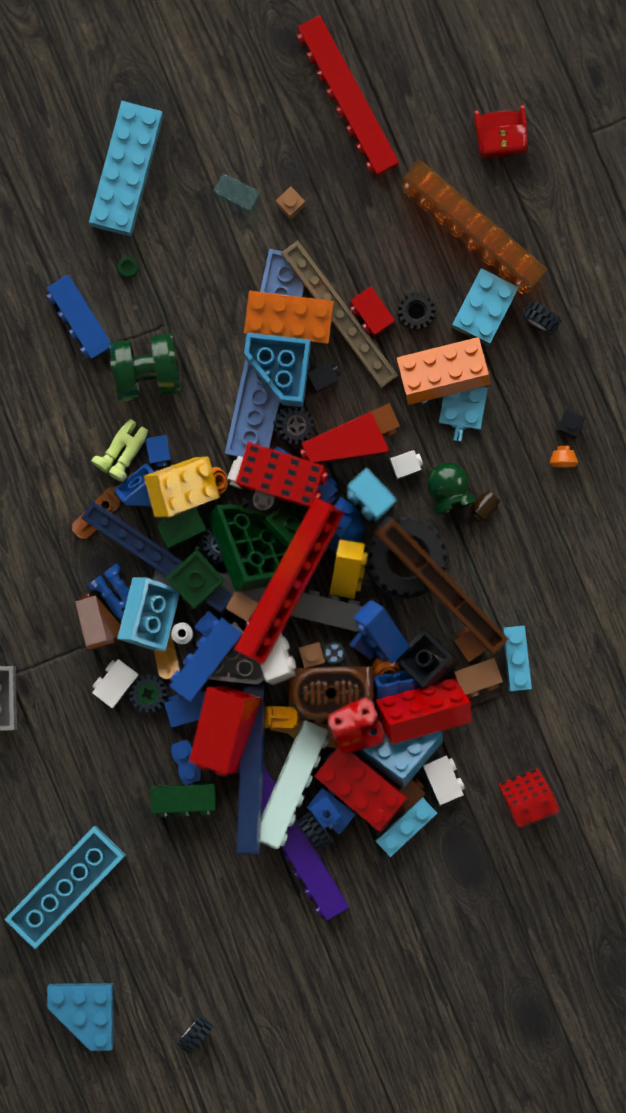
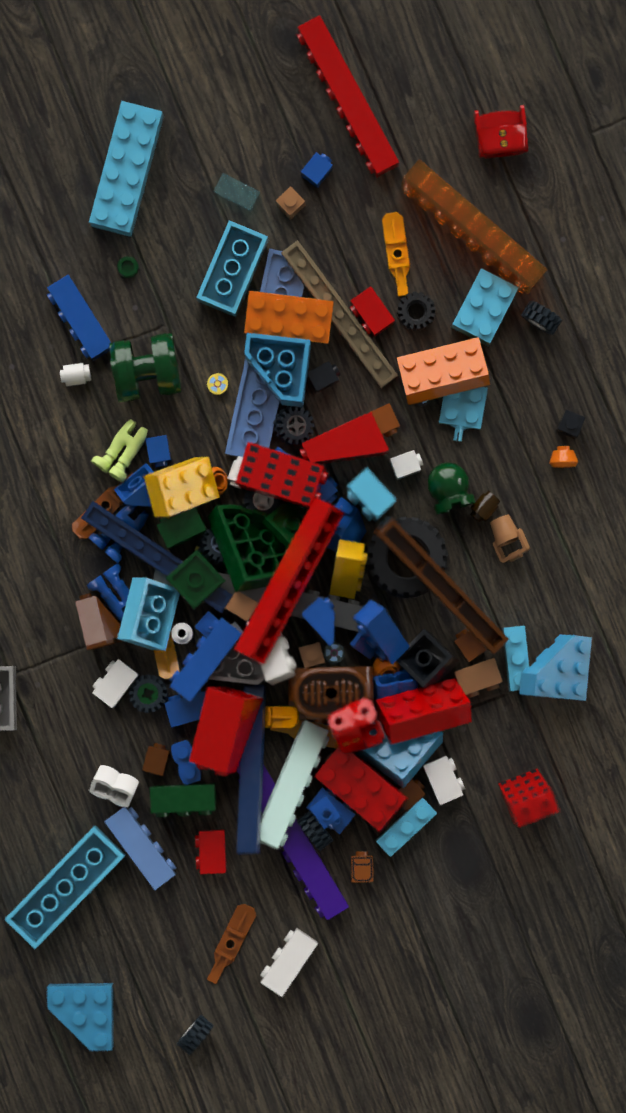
none -> white brick [60,363,91,386]
none -> blue piece [88,505,149,563]
none -> white brick [89,765,139,807]
none -> medium blue brick [104,807,177,890]
none -> reddish brown brick [142,743,170,776]
none -> red brick [195,829,226,874]
none -> medium azure brick [196,220,268,317]
none -> light yellow tile [207,373,228,395]
none -> dark orange piece [207,903,256,984]
none -> white brick [260,928,318,997]
none -> blue brick [301,152,333,188]
none -> blue slope [301,597,335,646]
none -> dark orange brick [351,851,373,882]
none -> light orange piece [382,212,410,296]
none -> medium nougat piece [490,515,530,563]
none -> dark azure brick [519,635,592,701]

